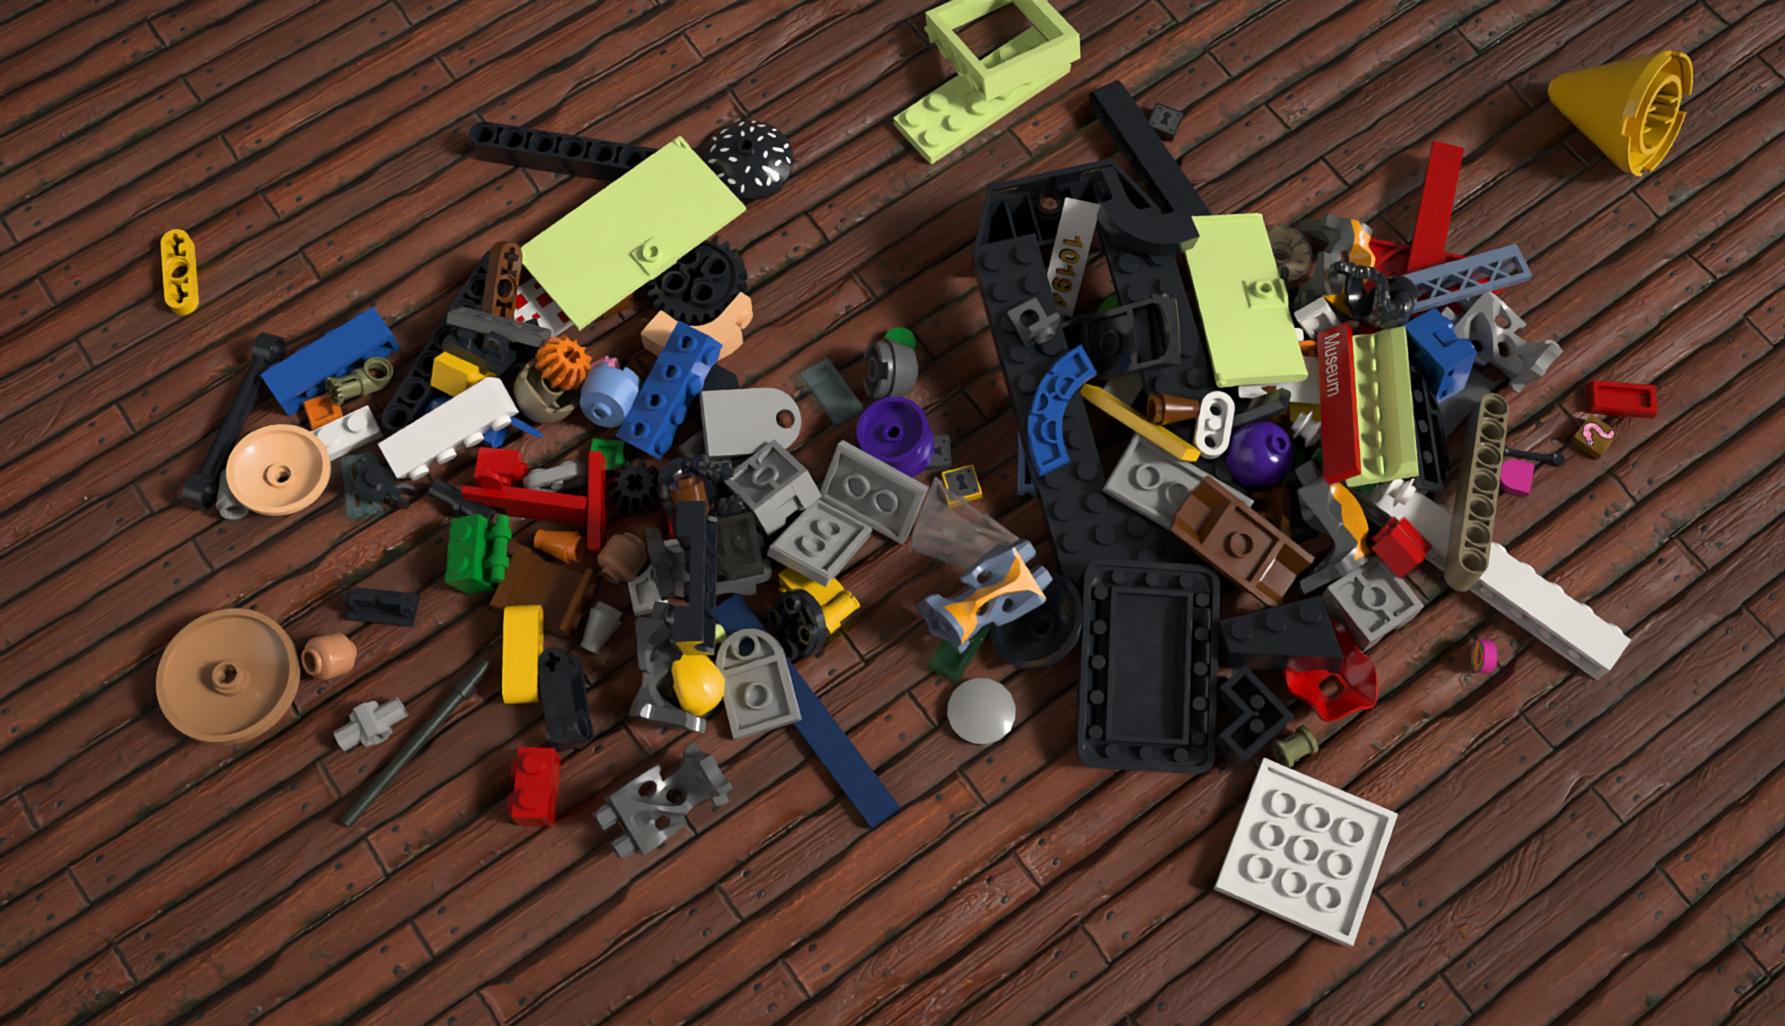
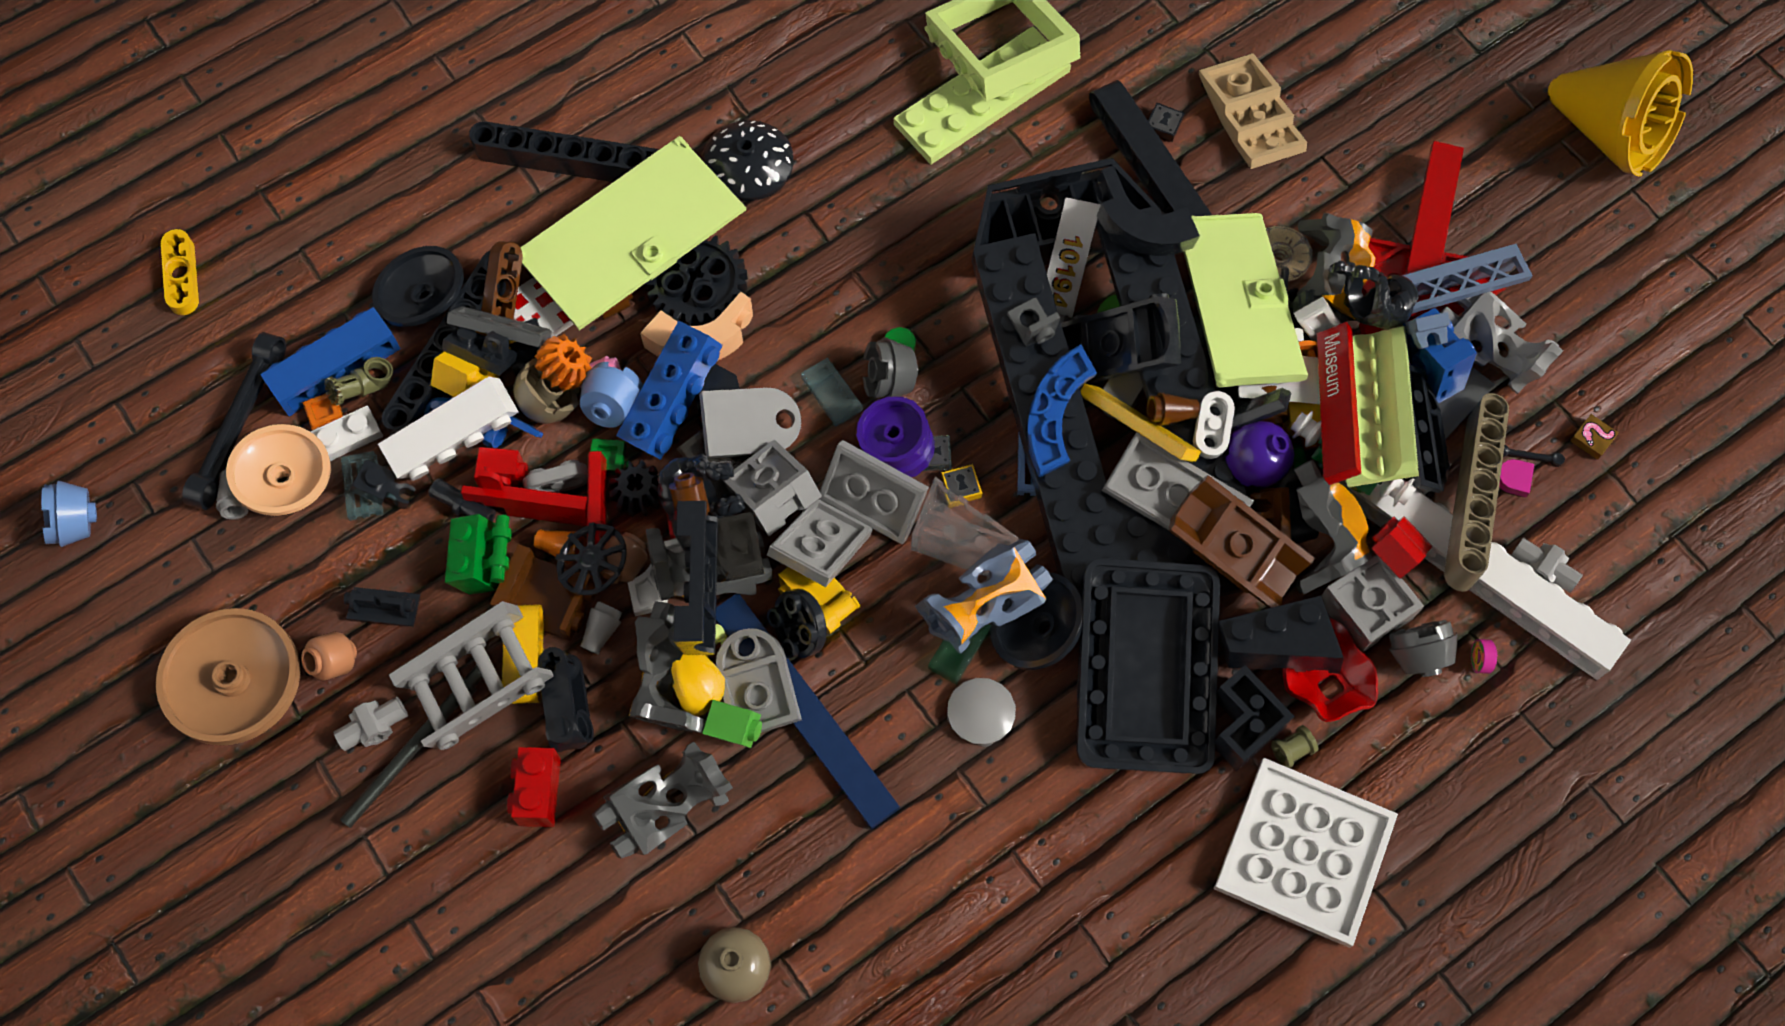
red tile [1587,380,1658,419] -> none
none -> medium blue cone [41,481,97,547]
none -> black dish [372,246,464,327]
none -> light grey fence [389,601,554,750]
none -> black wheel [555,522,627,595]
none -> dark tan cylinder [698,927,771,1003]
none -> bright green brick [702,700,762,748]
none -> tan slope [1199,53,1307,169]
none -> dark grey cone [1389,620,1458,677]
none -> sand blue tile [1405,312,1451,349]
none -> light grey axle [1511,538,1583,593]

